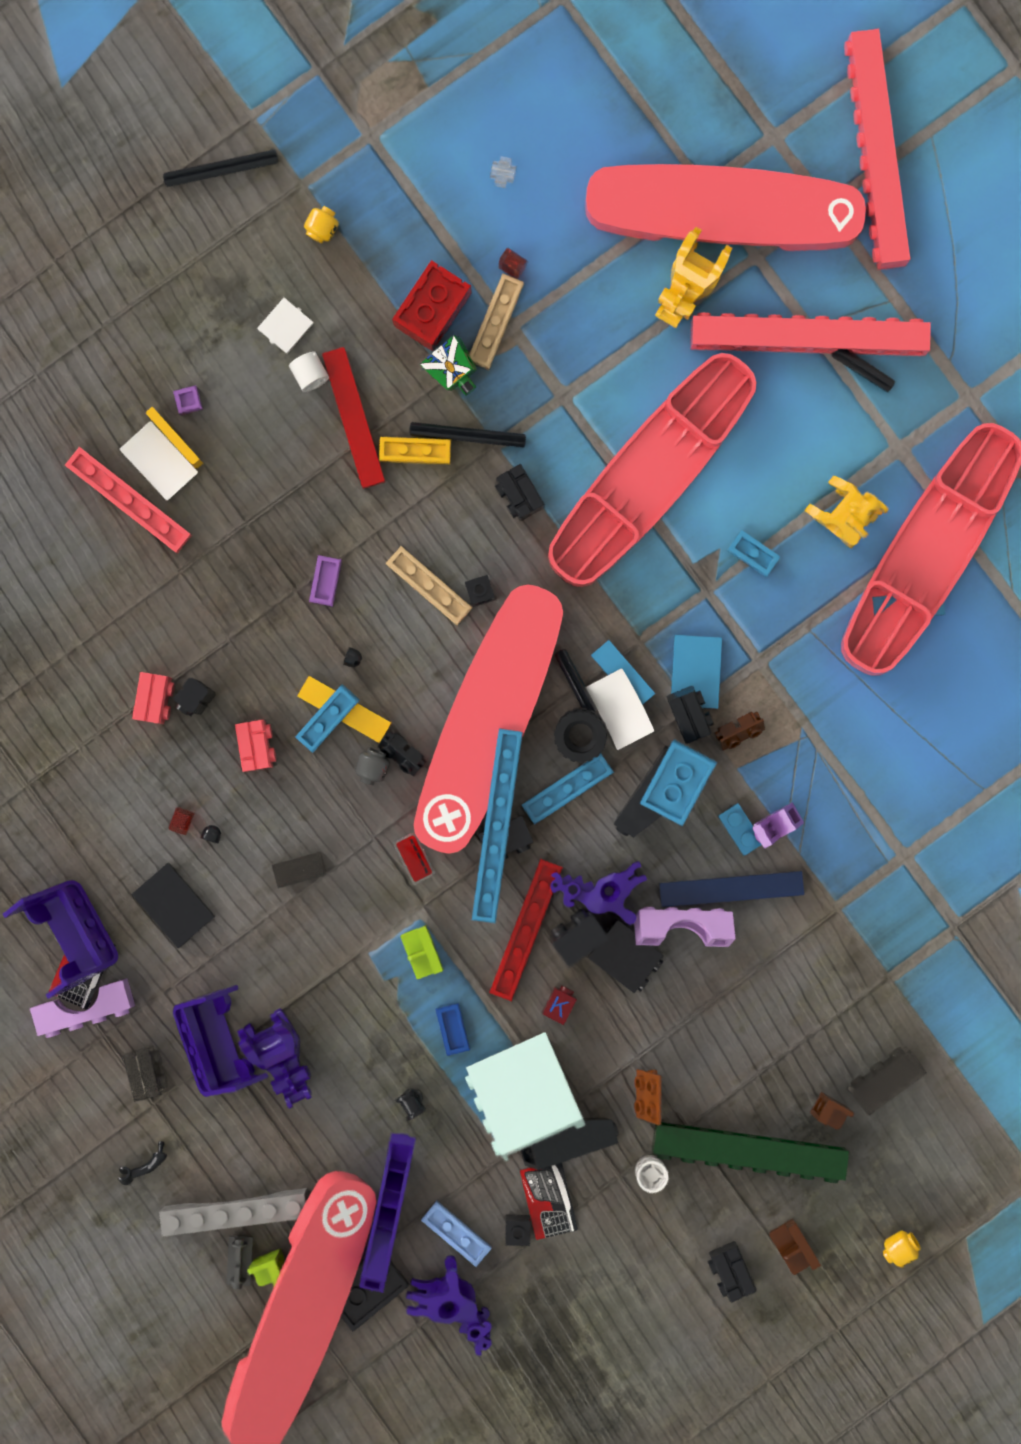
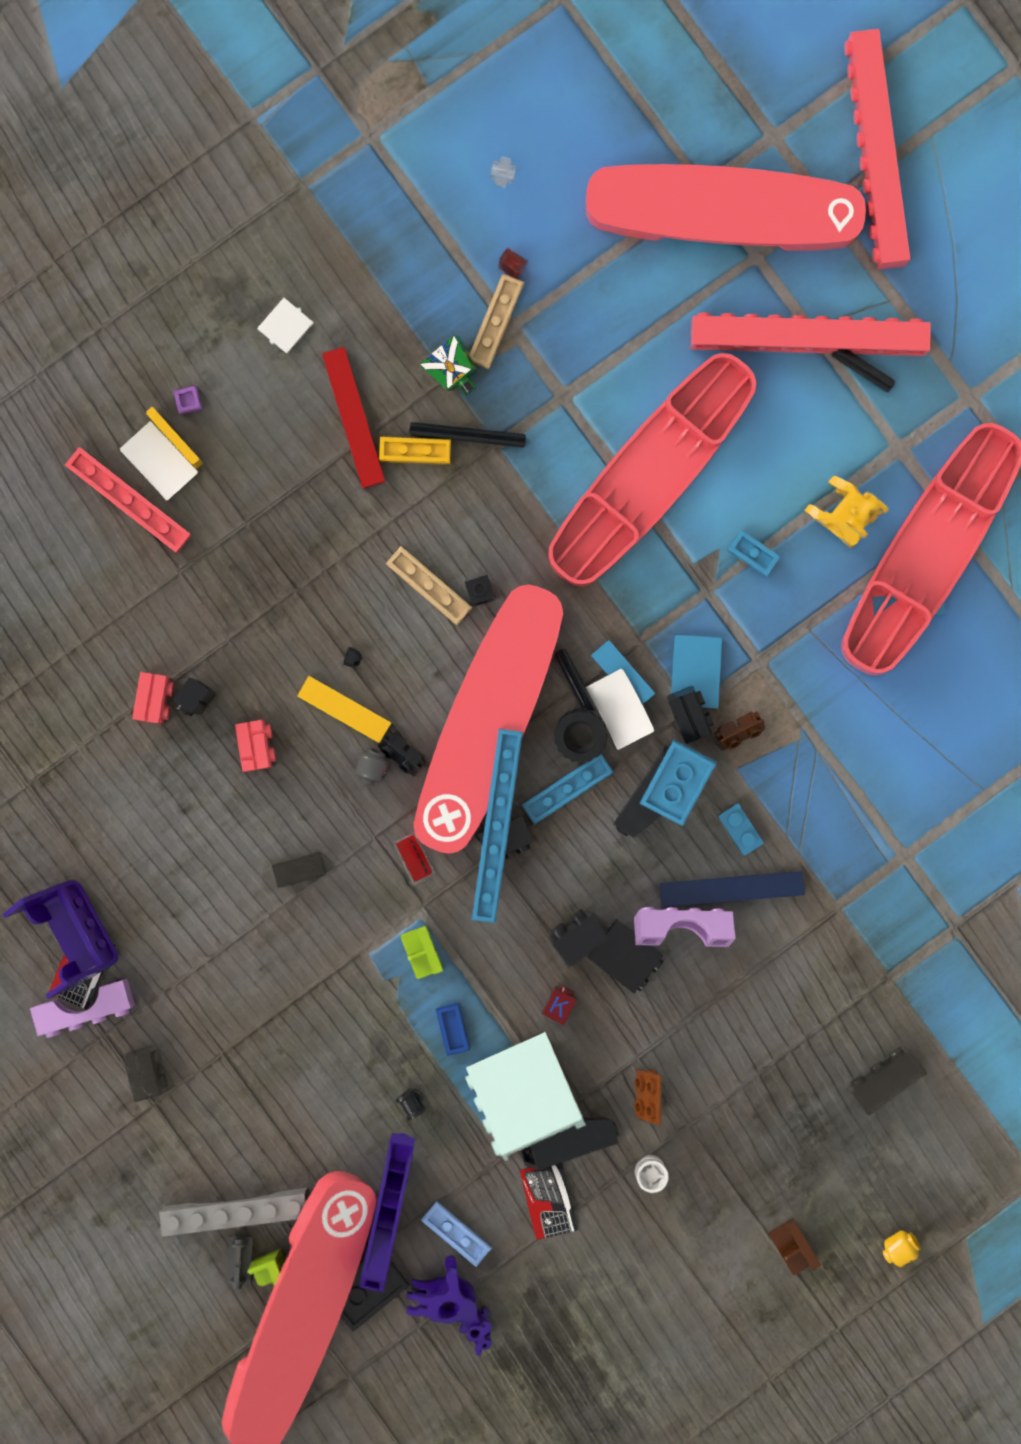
black piece [118,1141,167,1185] -> none
black tile [131,863,216,948] -> none
black axle [163,150,278,187] -> none
clear red brick [168,806,195,835] -> none
dark purple windscreen [173,985,268,1097] -> none
black hinge [200,825,221,844] -> none
dark purple animal [238,1008,312,1109] -> none
white piece [289,351,329,392] -> none
dark azure tile [295,684,360,753] -> none
yellow head [304,206,339,244] -> none
medium lavender tile [309,555,342,607] -> none
red piece [392,260,472,351] -> none
red tile [489,859,563,1002] -> none
black brick [495,464,545,521] -> none
black brick [506,1215,530,1246] -> none
dark purple animal [550,861,647,924] -> none
dark green brick [652,1122,849,1183] -> none
yellow animal [655,227,732,328] -> none
black brick [707,1241,757,1302] -> none
medium lavender brick [752,803,804,849] -> none
reddish brown panel [810,1092,855,1130] -> none

